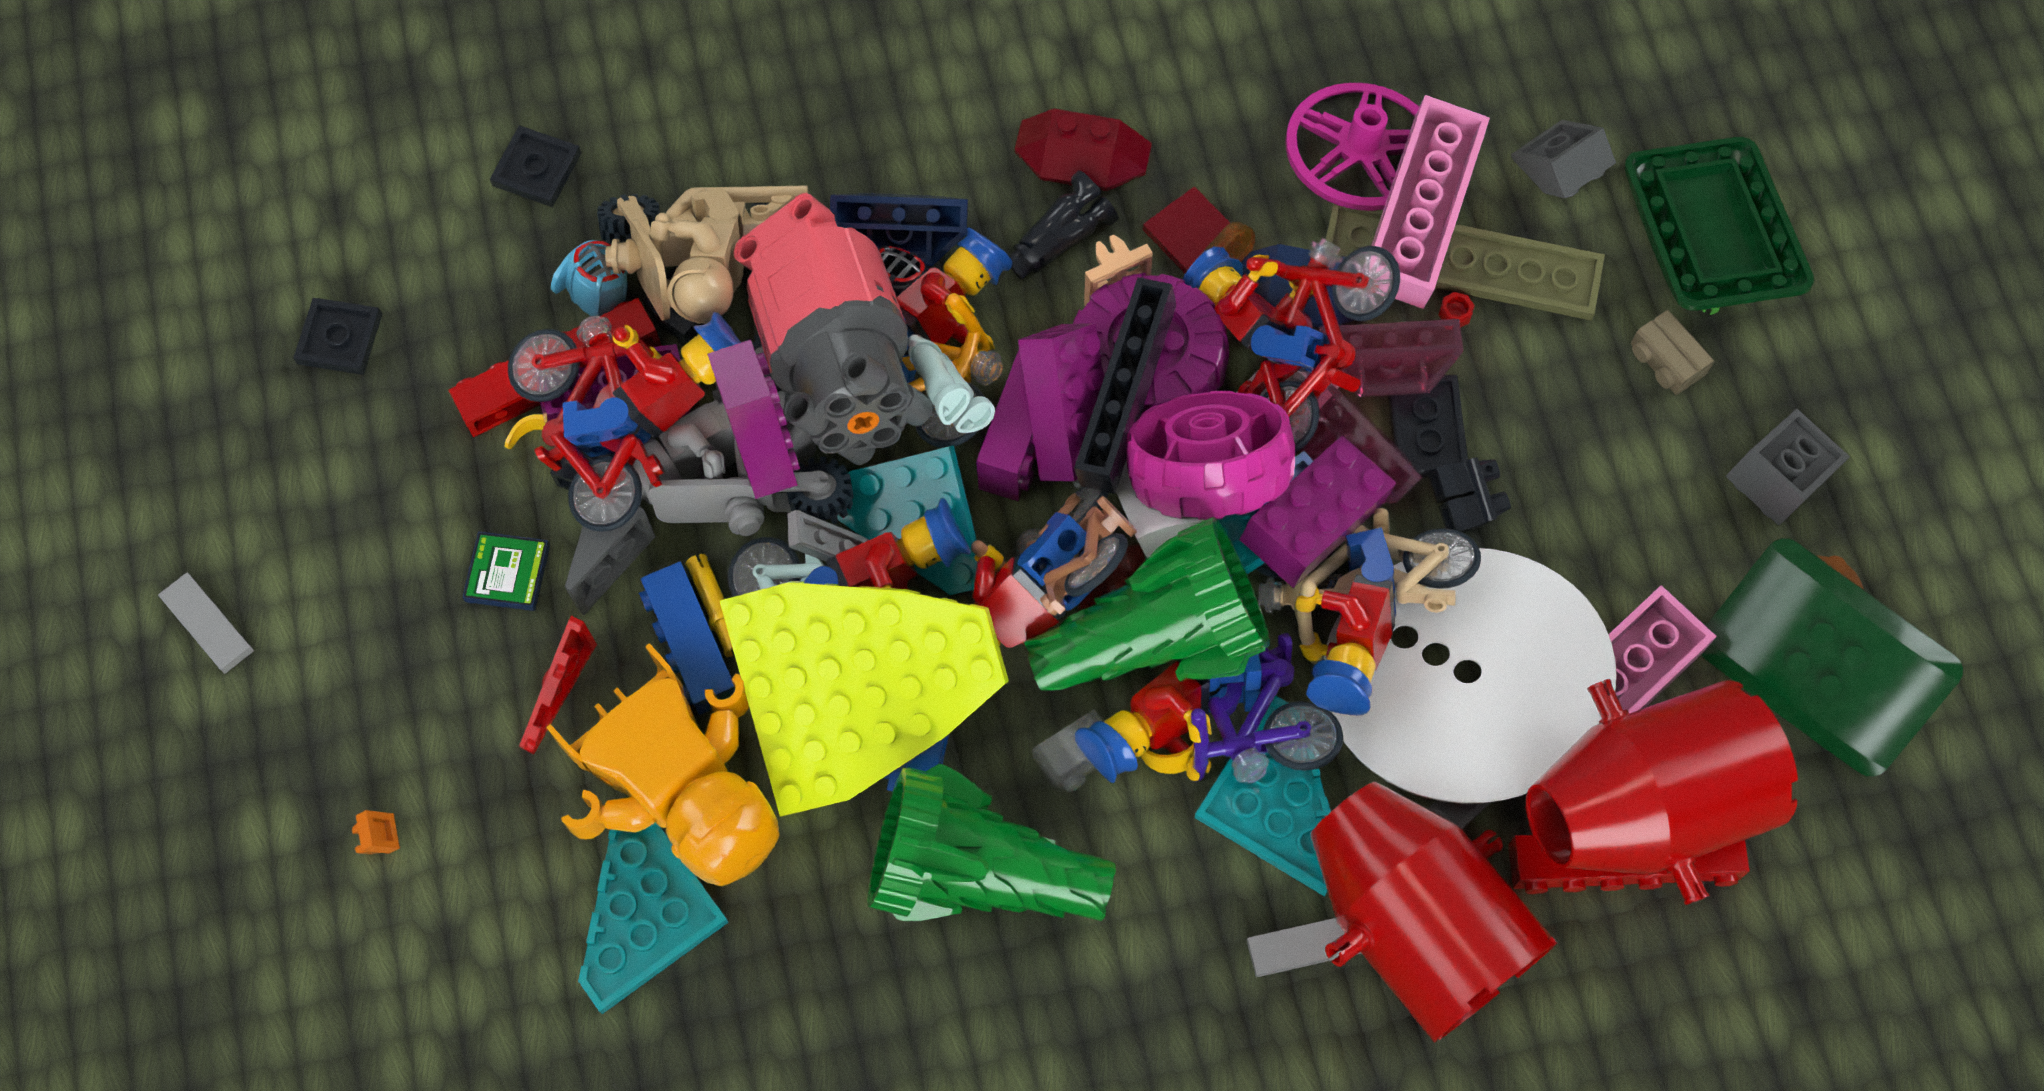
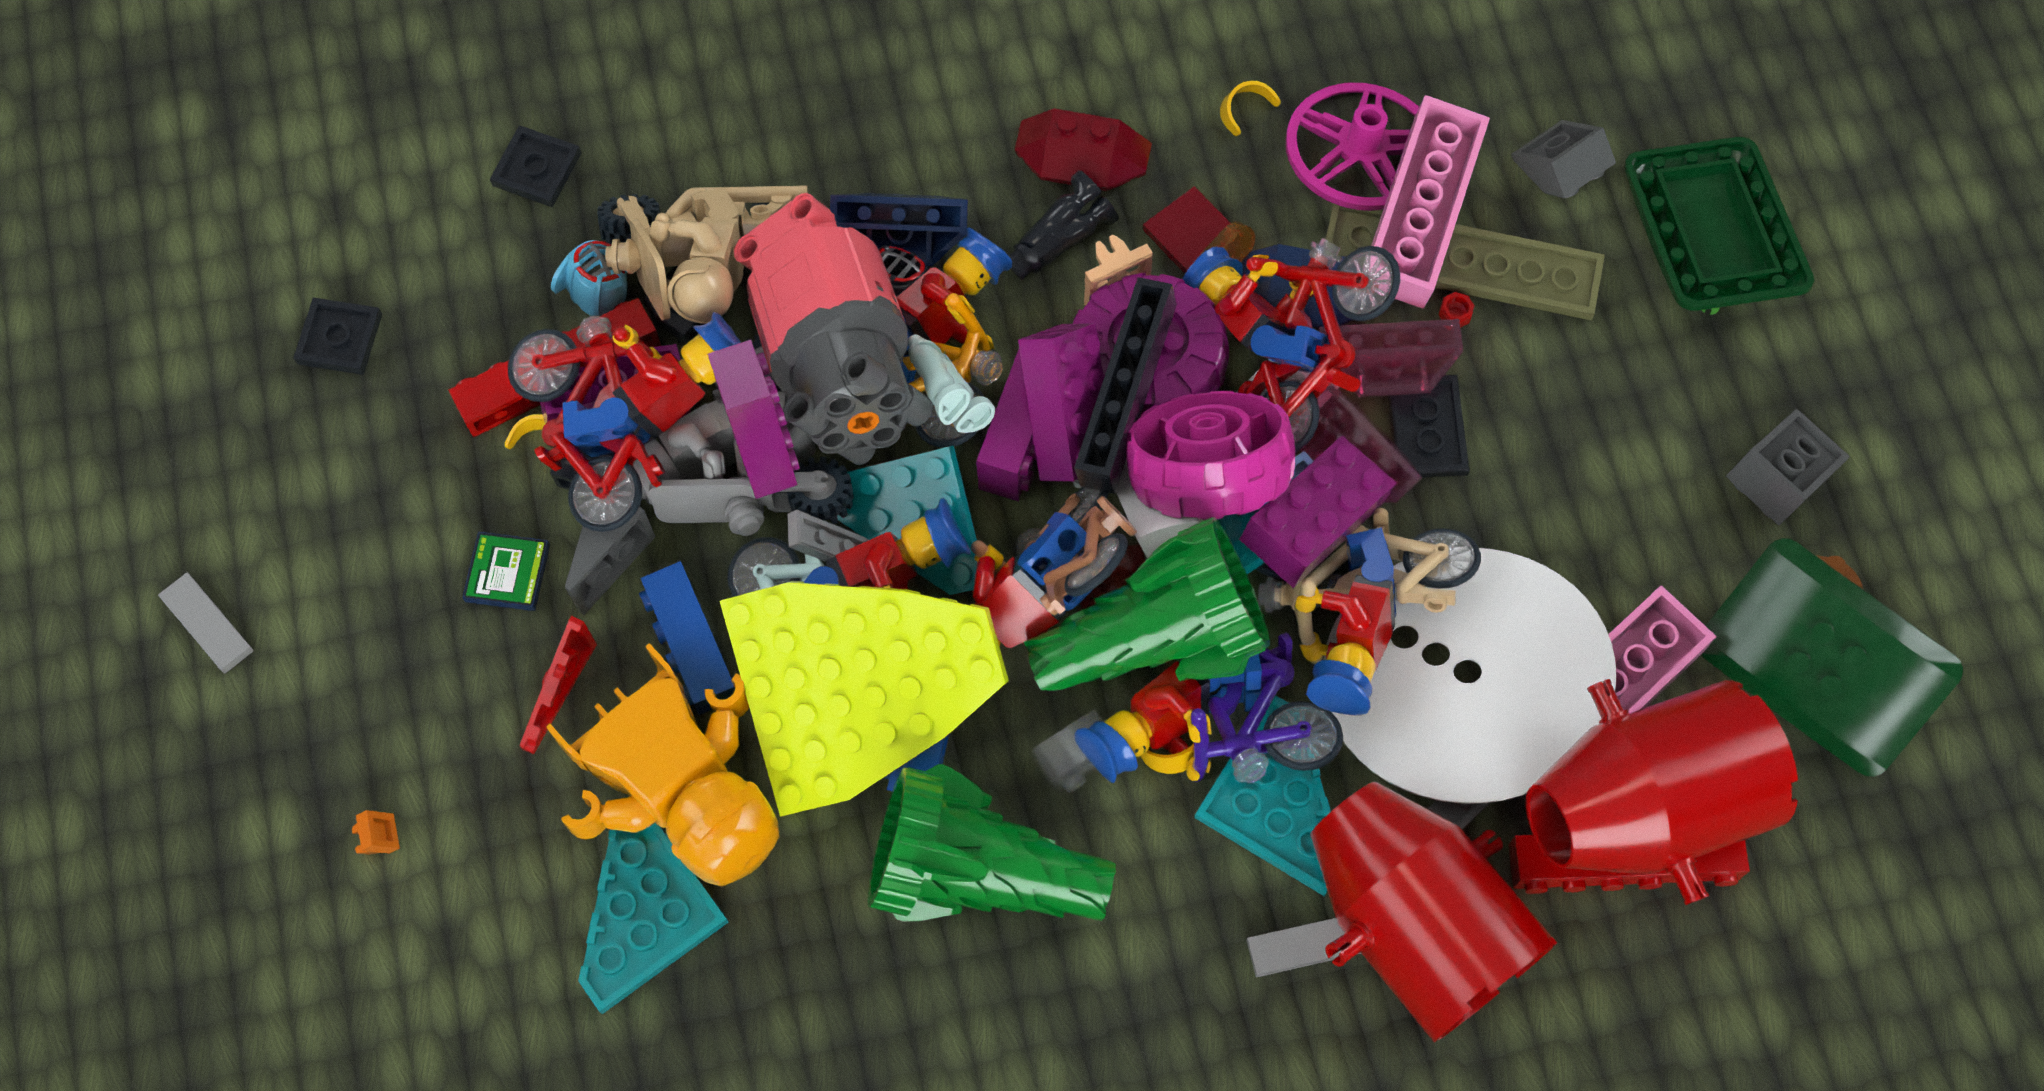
yellow pin [685,554,733,657] -> none
black hips [1428,457,1511,537] -> none
dark tan brick [1630,310,1715,395] -> none
none -> yellow helmet [1220,81,1281,136]

